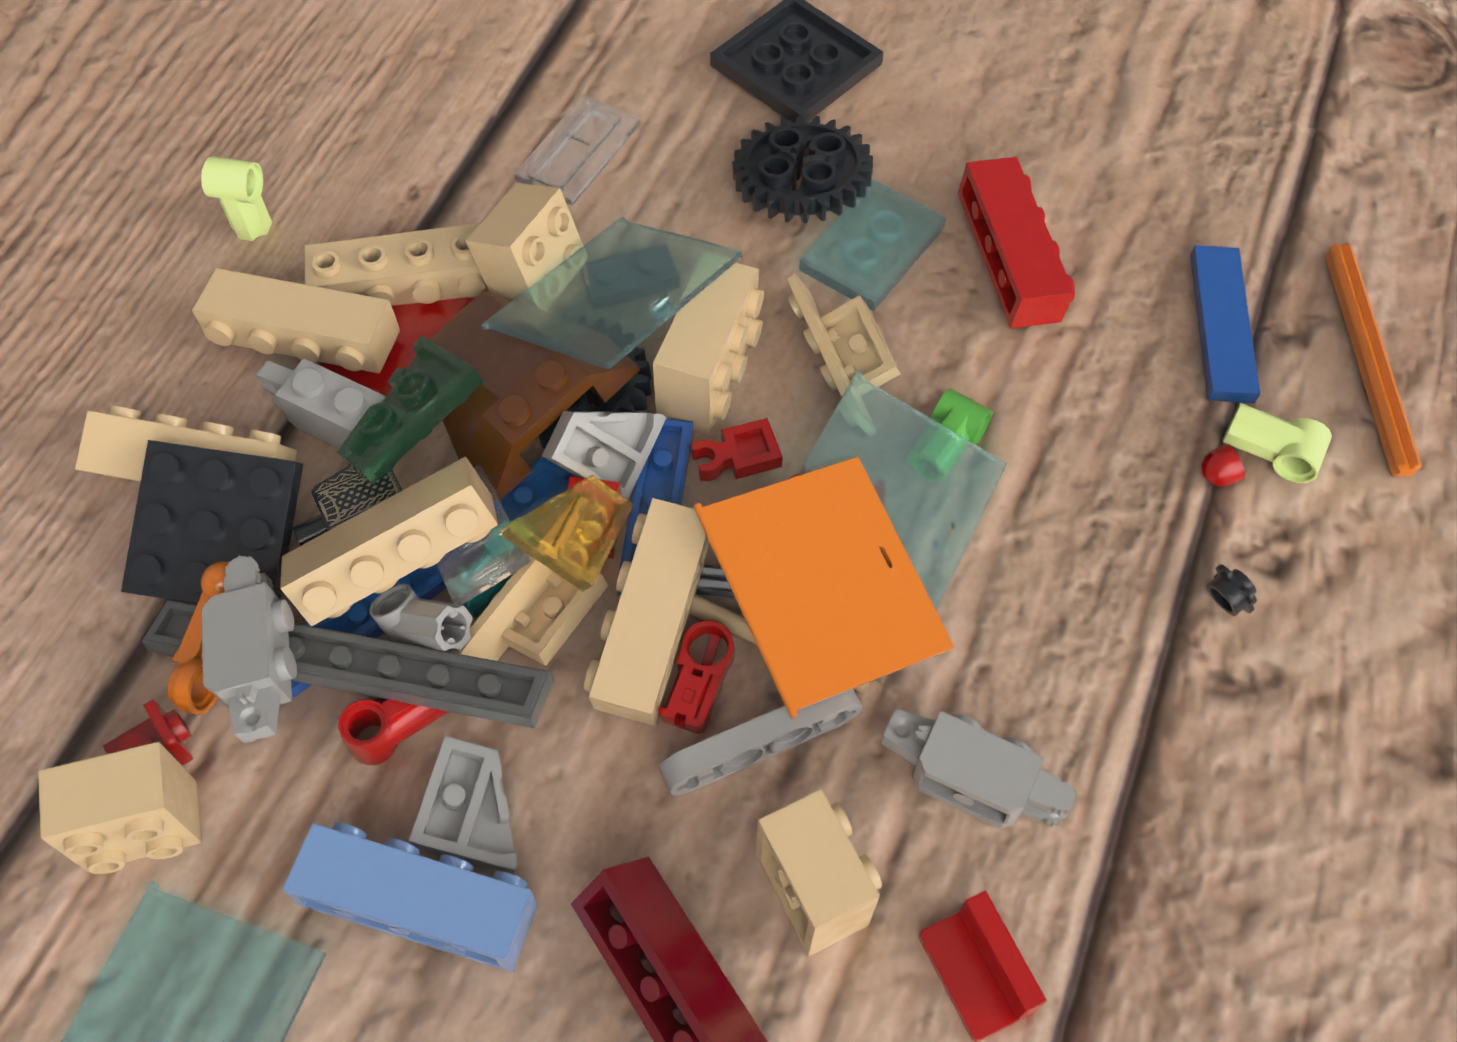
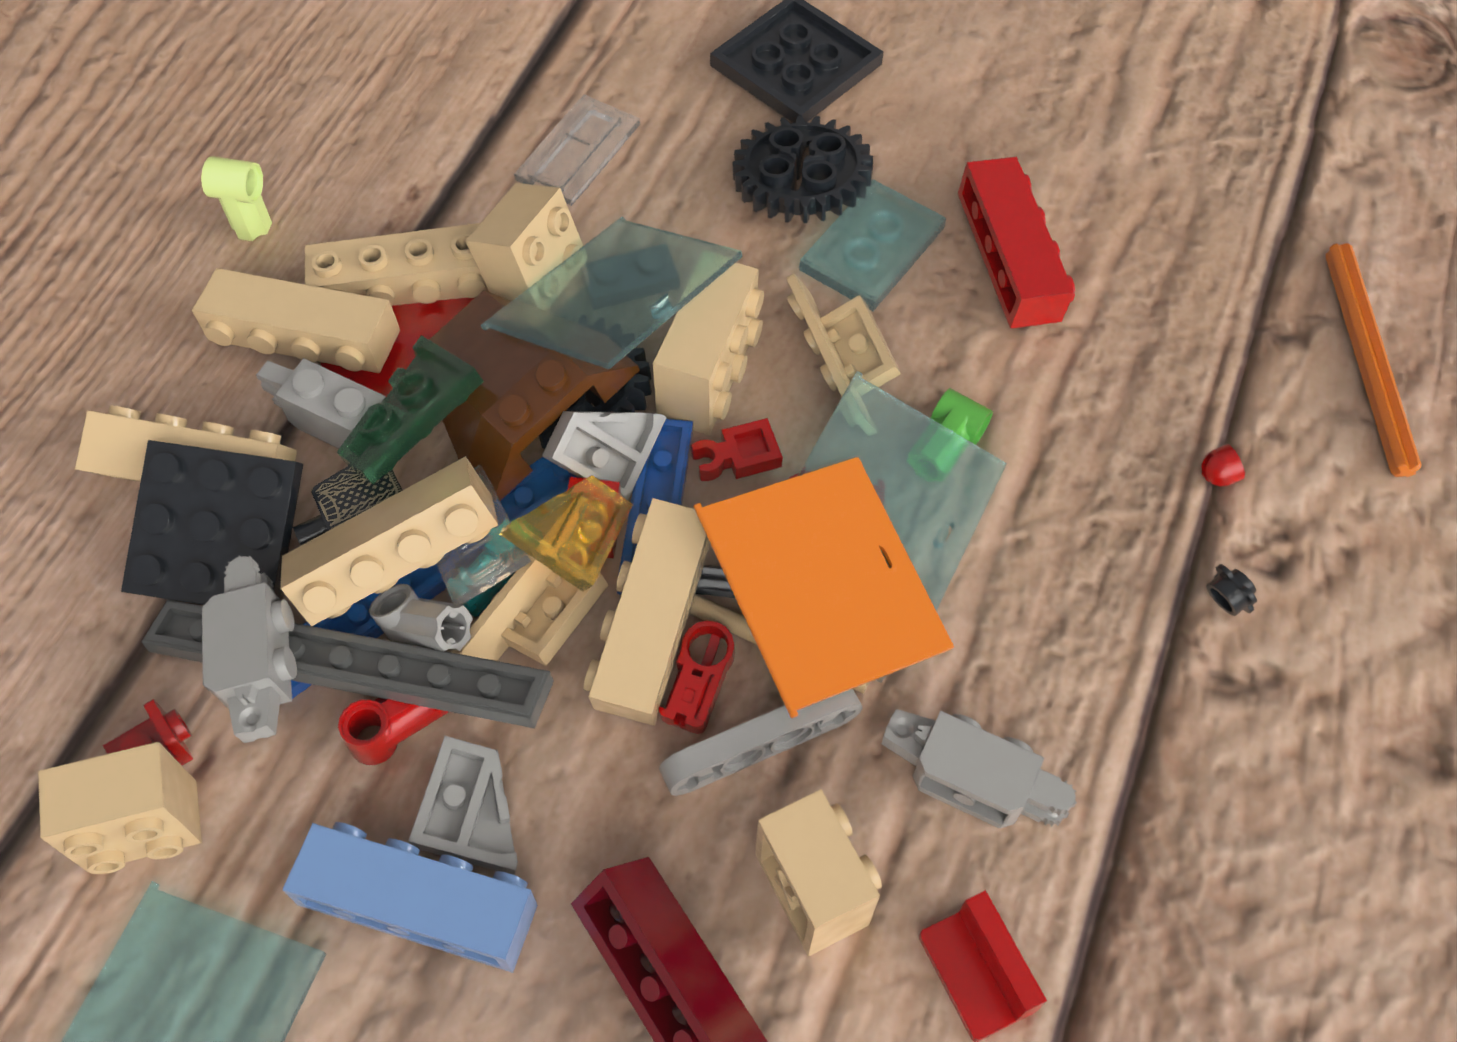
orange piece [167,561,229,715] -> none
blue tile [1190,245,1260,403] -> none
yellowish green piece [1223,403,1332,483] -> none

